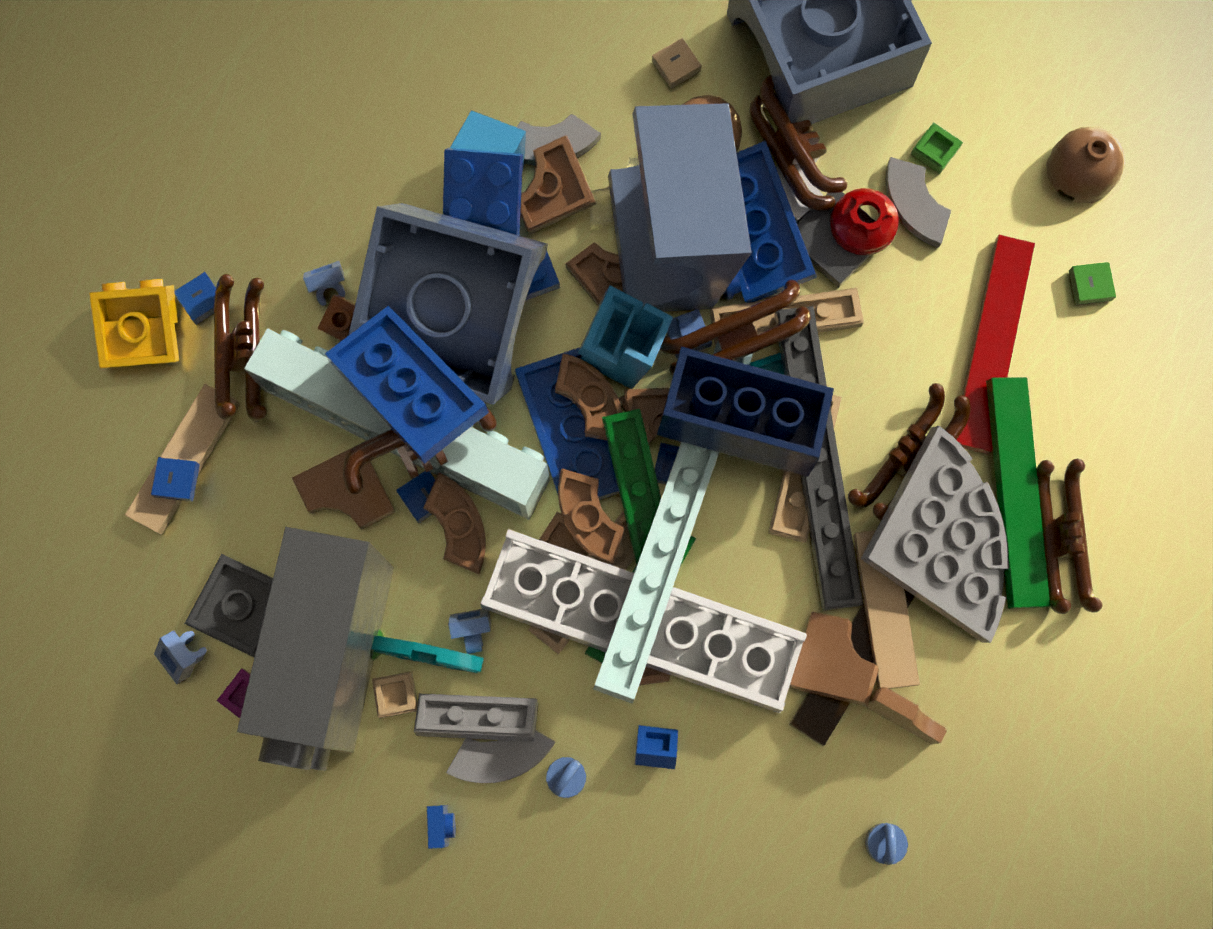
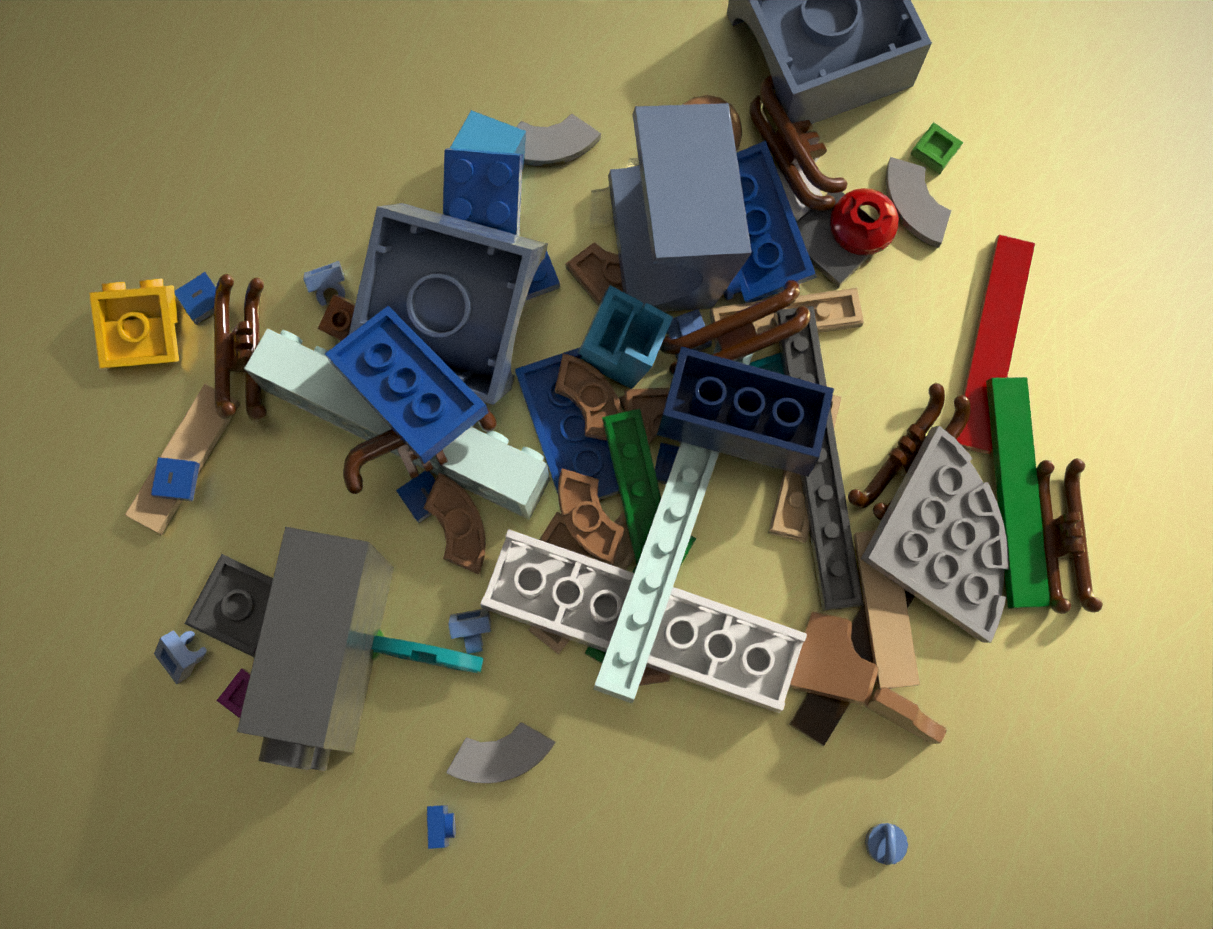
medium nougat tile [292,446,395,530] -> none
tan tile [372,671,418,719] -> none
light grey tile [414,693,538,741] -> none
medium nougat tile [520,135,596,234] -> none
medium blue tile [546,757,586,798] -> none
blue plate [635,725,678,769] -> none
tan tile [652,38,702,89] -> none
medium nougat cylinder [1046,127,1125,203] -> none
bright green tile [1069,262,1116,305] -> none

